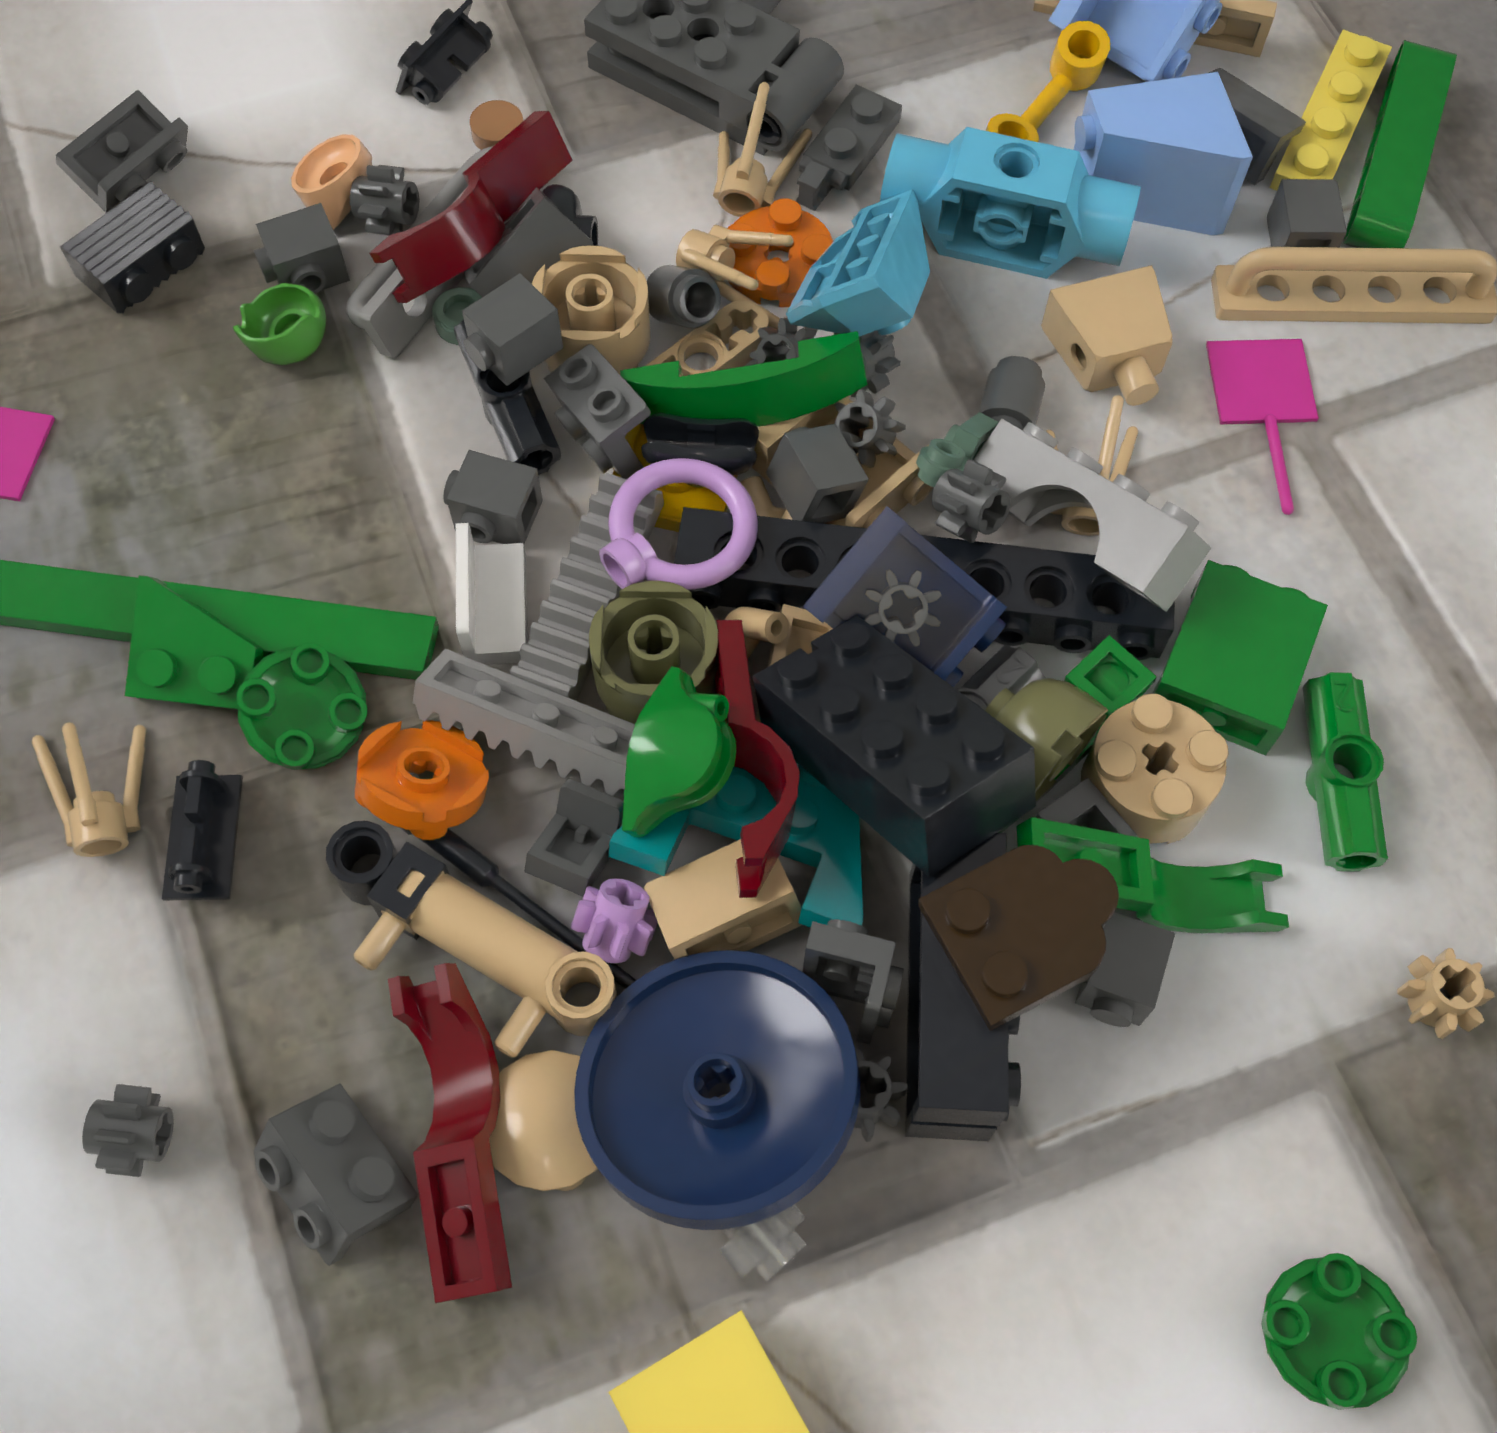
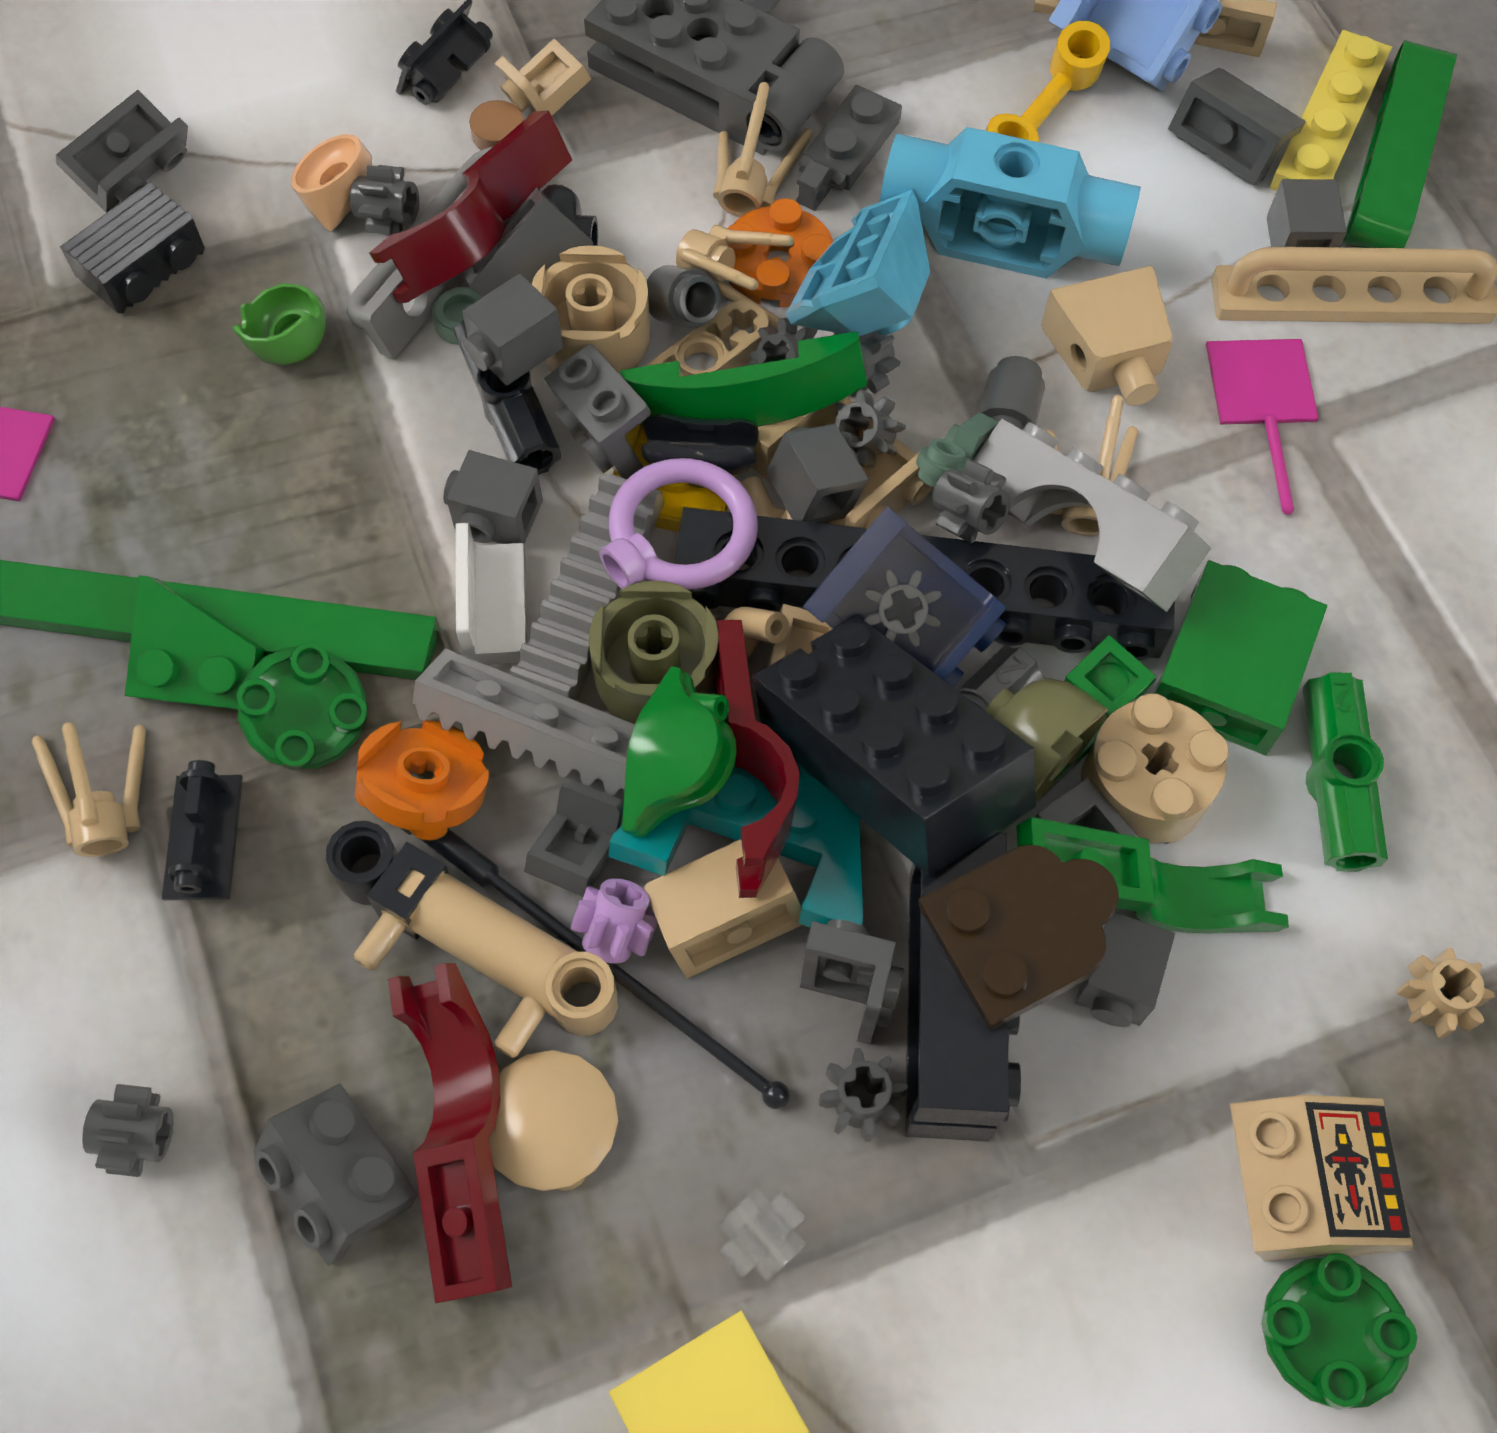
dark grey brick [254,203,350,294] -> none
dark blue dish [574,950,861,1230] -> none
light blue slope [1073,72,1253,235] -> none
none -> tan bracket [495,39,591,116]
none -> tan piece [1230,1095,1414,1261]

